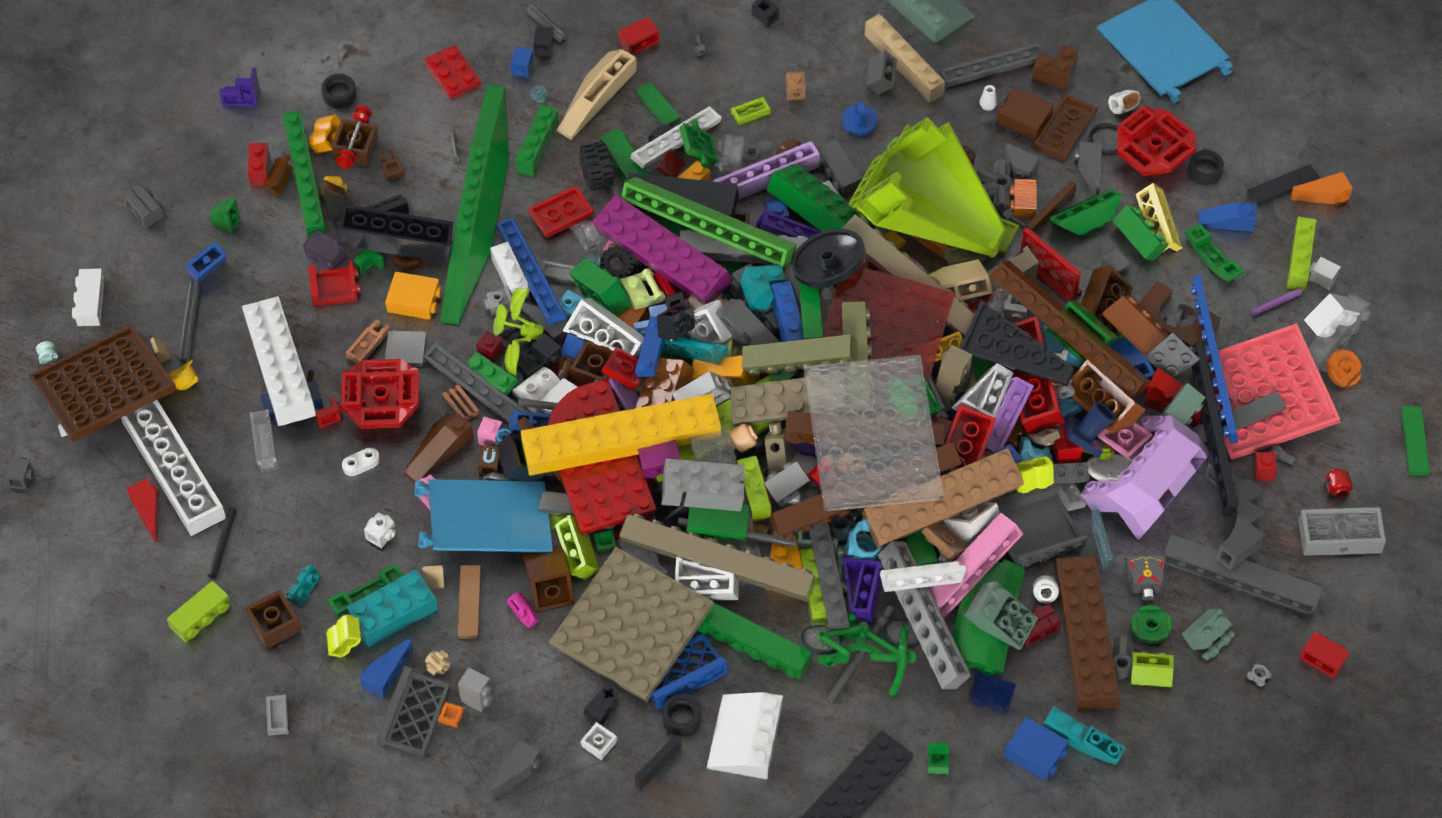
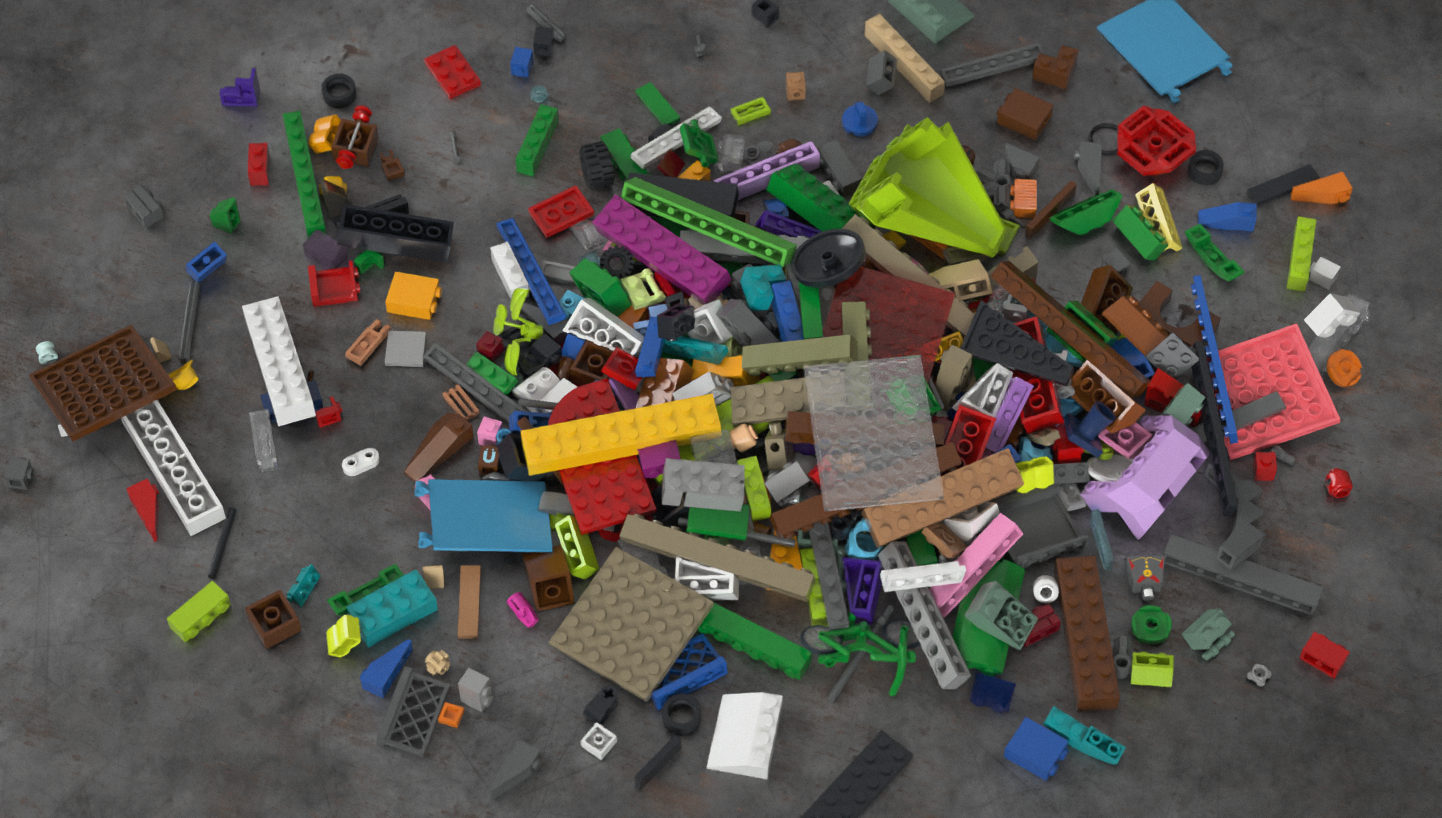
white brick [72,269,105,326] -> none
reddish brown panel [263,154,293,198] -> none
light grey tile [266,694,289,736] -> none
red piece [341,359,419,429] -> none
white brick [364,512,396,548] -> none
reddish brown tile [394,255,420,271] -> none
green wedge [440,85,509,325] -> none
light grey brick [484,286,512,316] -> none
tan wedge [557,49,637,140] -> none
green tile [594,529,617,554] -> none
red brick [618,17,660,55] -> none
green bracket [927,742,949,774] -> none
white cone [979,85,997,111] -> none
red fence [1016,227,1082,303] -> none
reddish brown tile [1033,93,1098,161] -> none
white rock [1108,90,1140,114] -> none
medium lavender bar [1251,288,1303,316] -> none
brick [1298,507,1386,556] -> none
green tile [1401,406,1430,476] -> none

